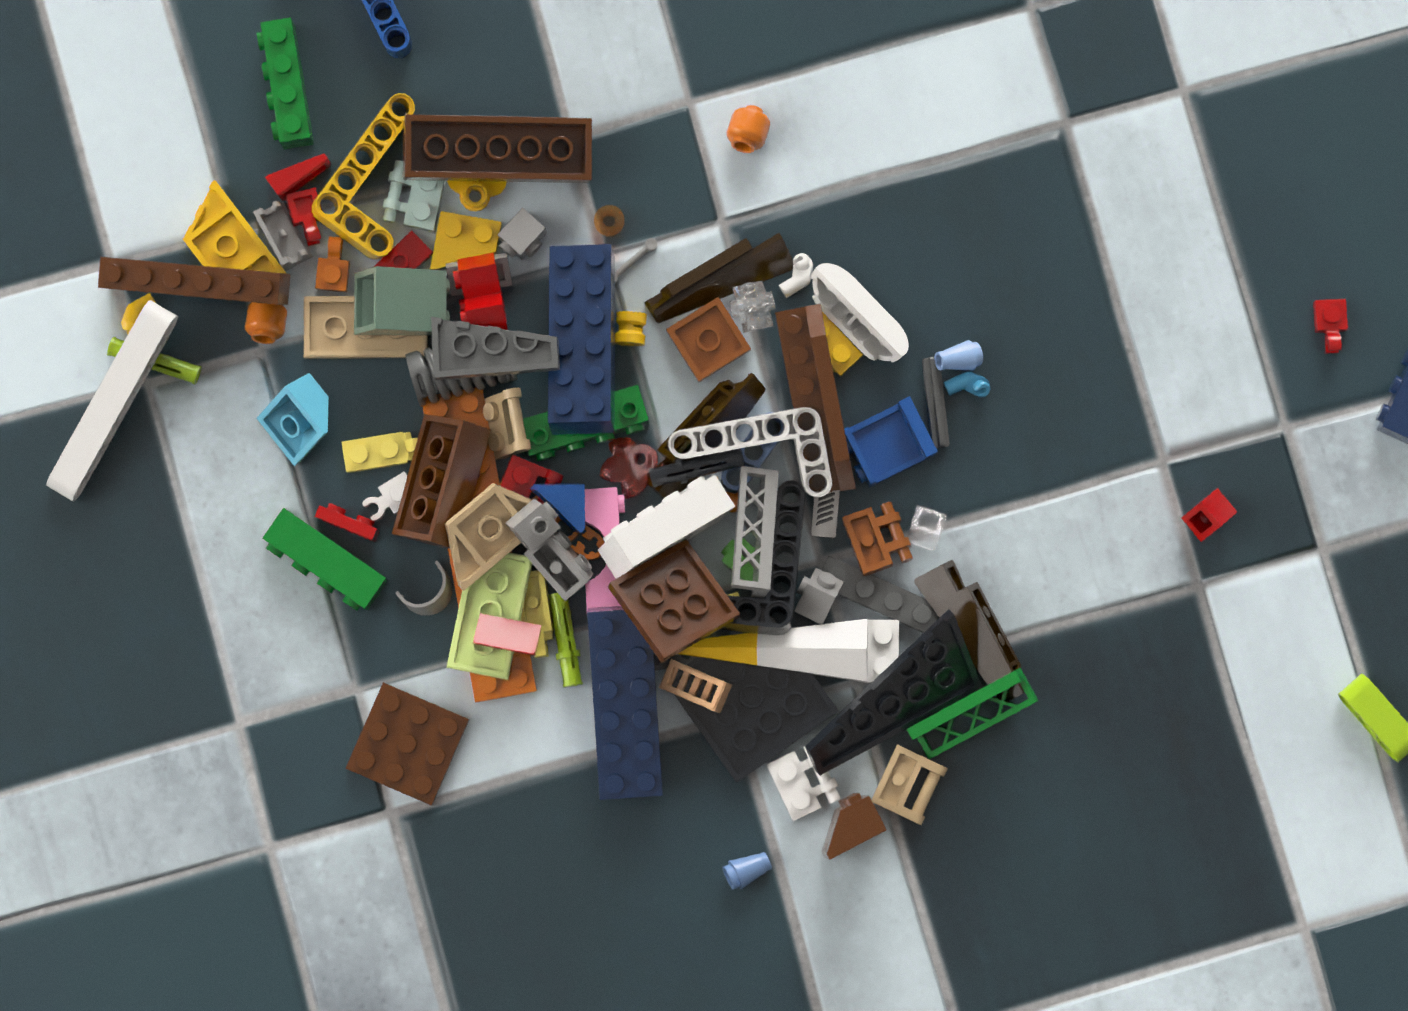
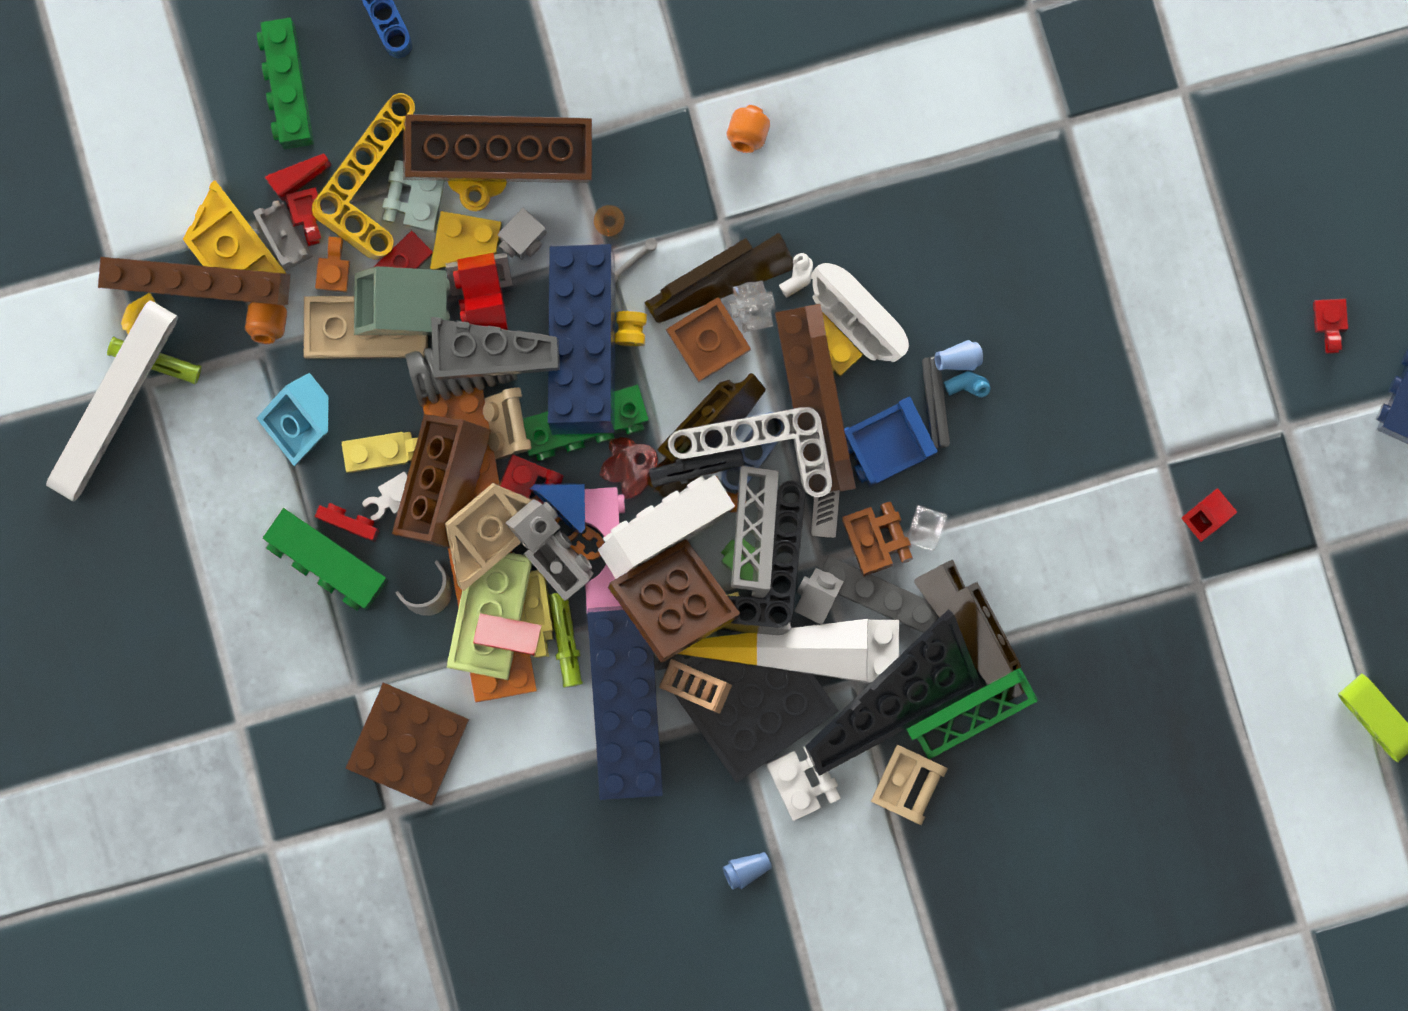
reddish brown slope [822,793,887,860] -> none

